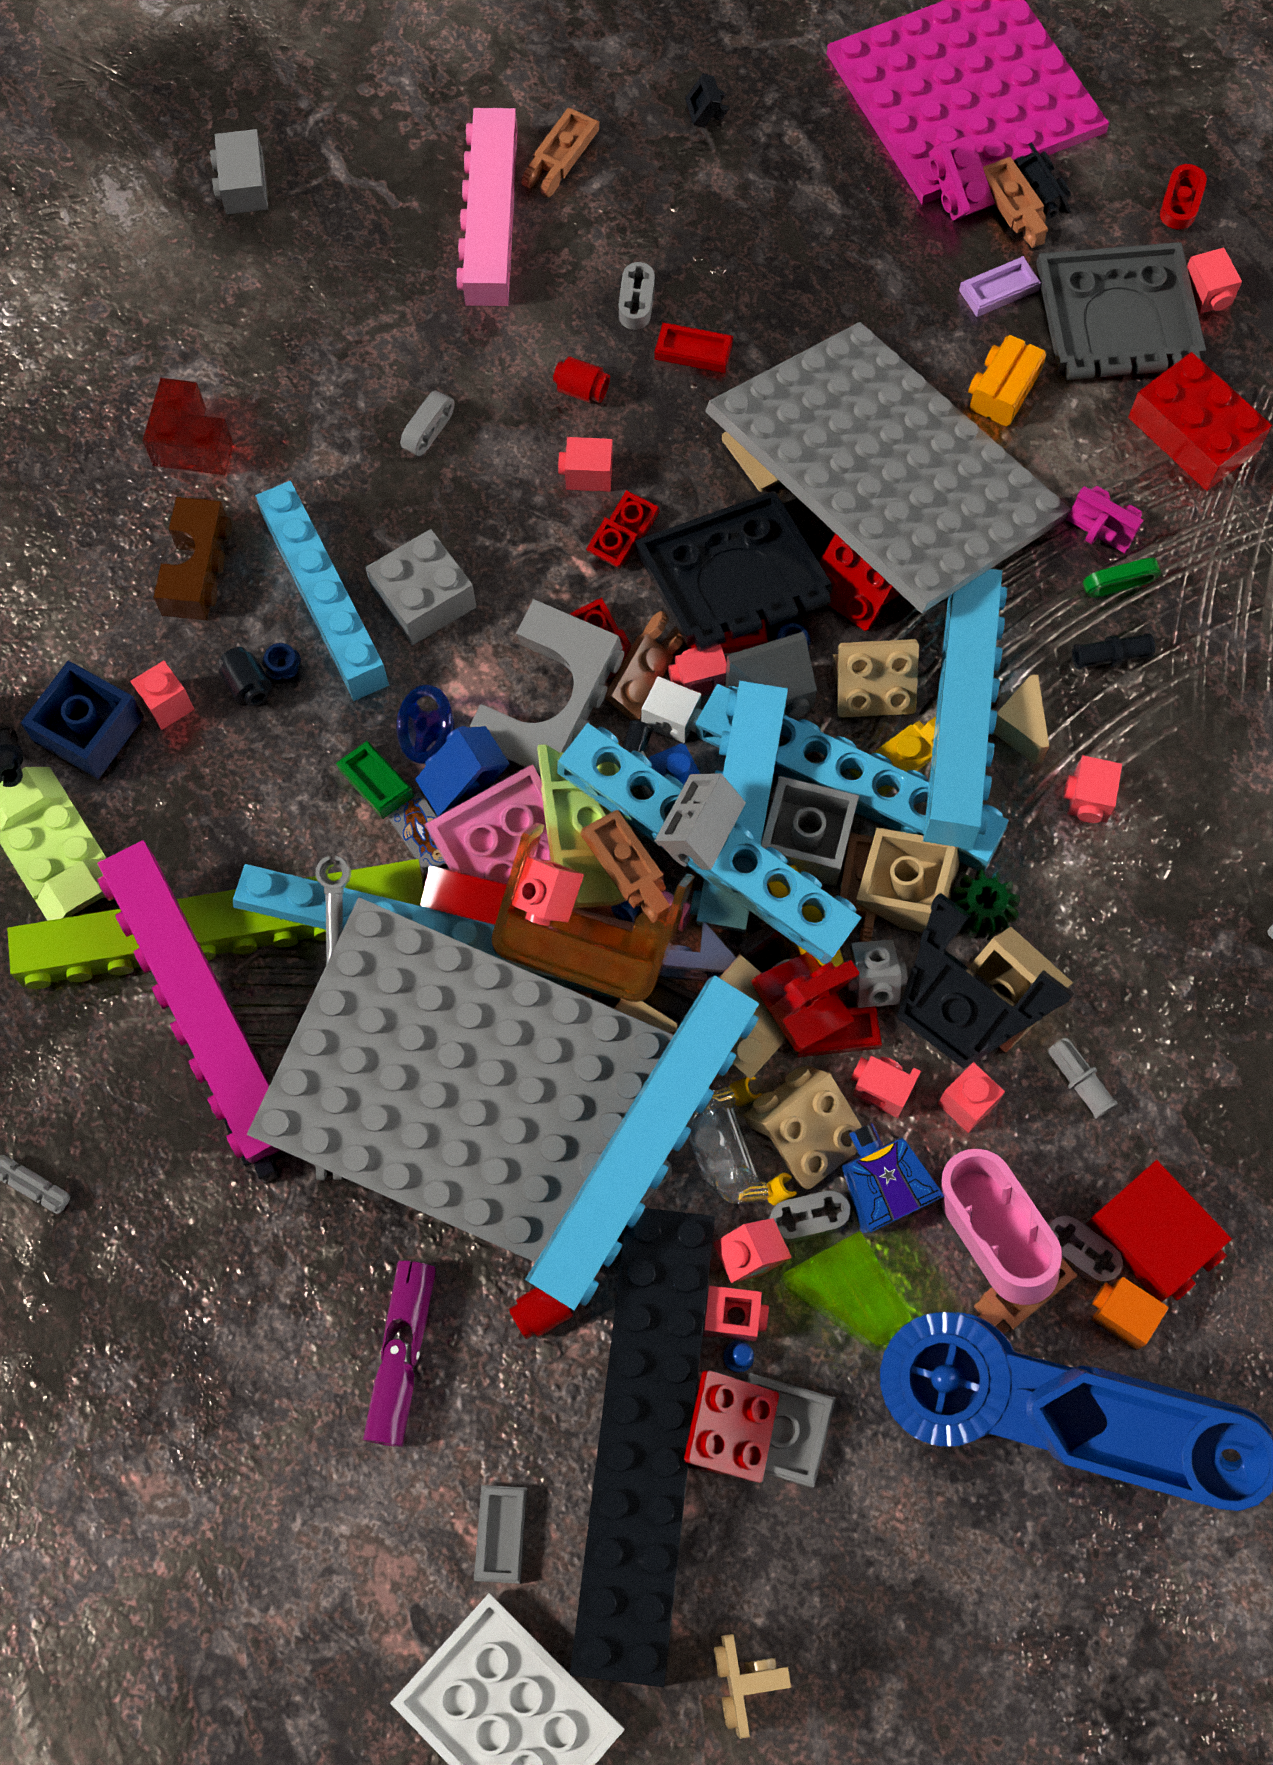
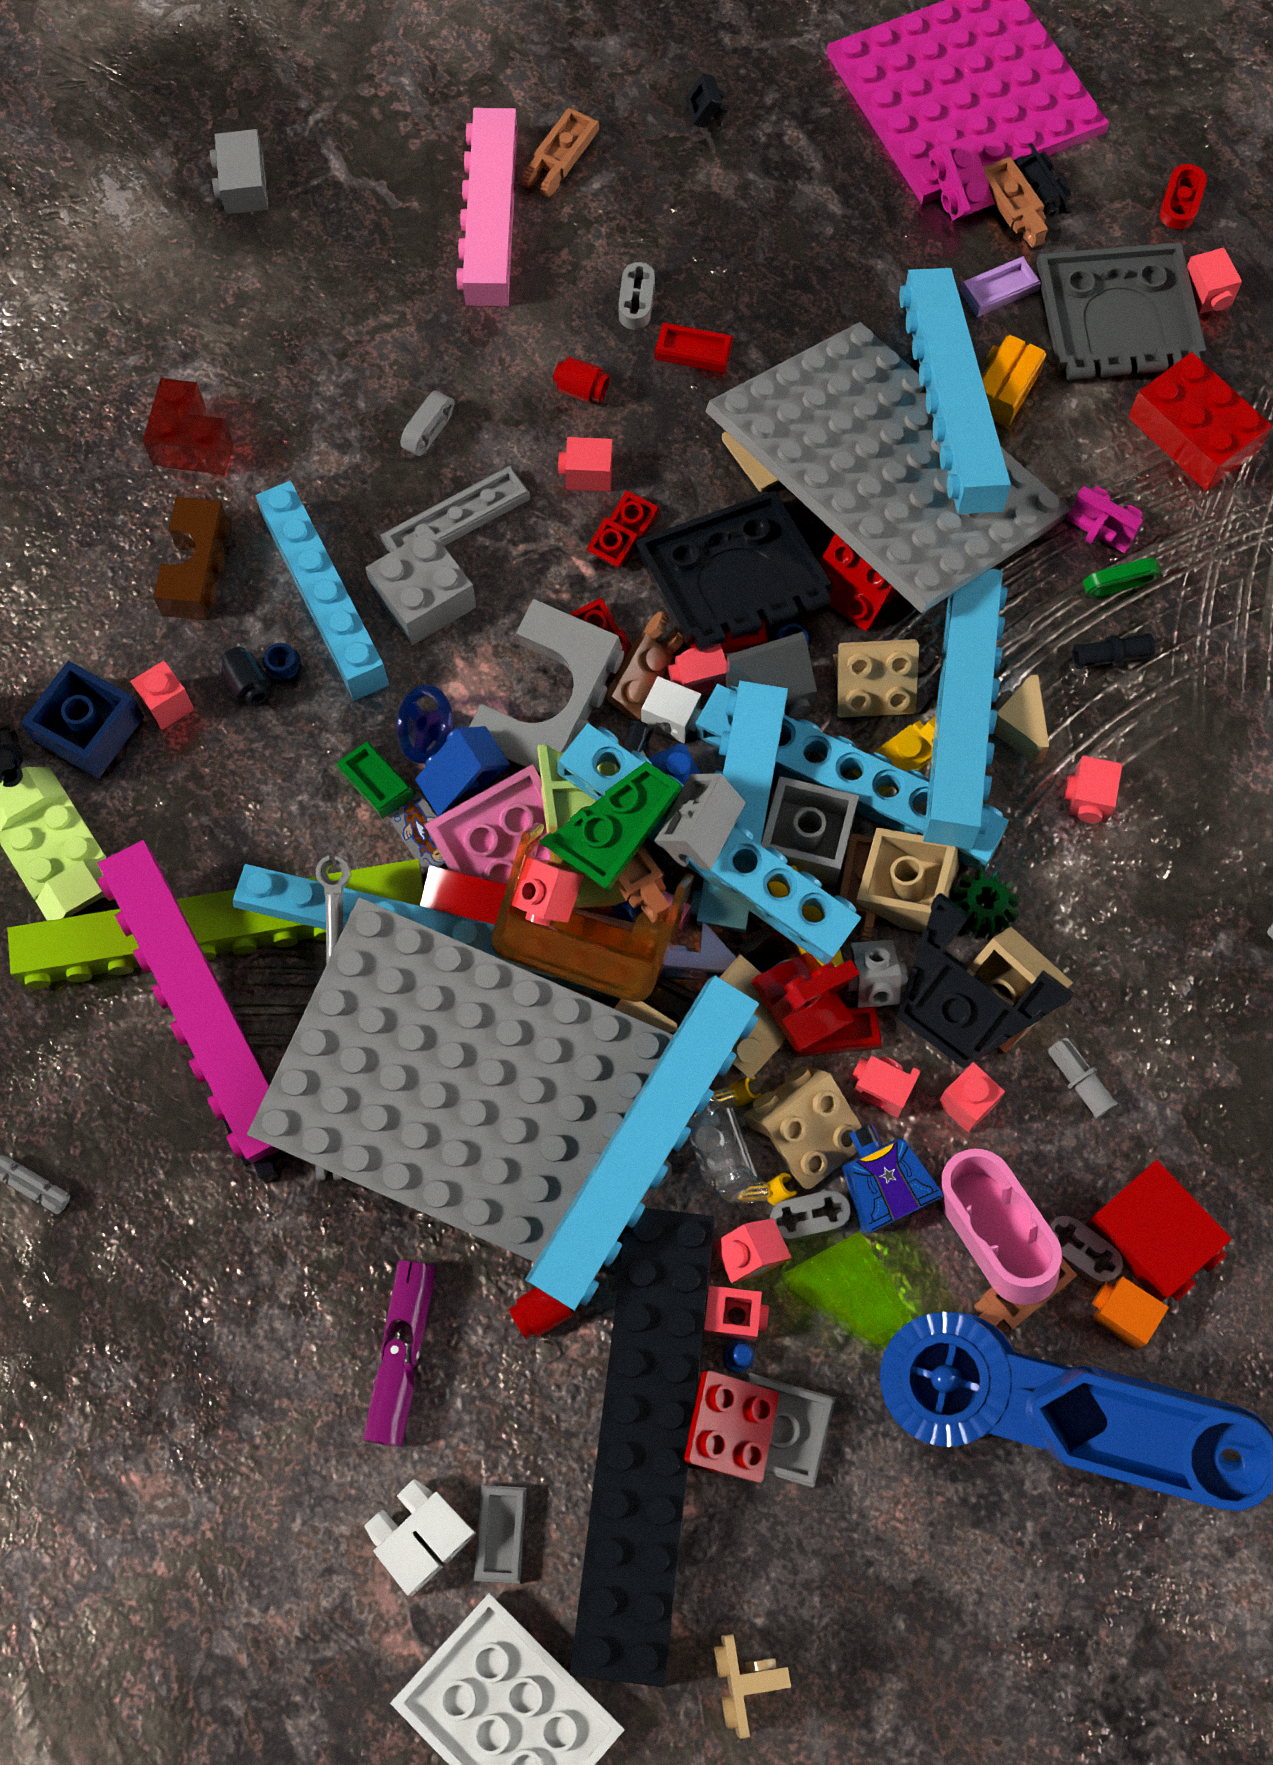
none -> white hips [364,1479,478,1597]
none -> light grey tile [380,465,530,553]
none -> green wing [538,761,683,892]
none -> medium azure brick [899,268,1011,514]

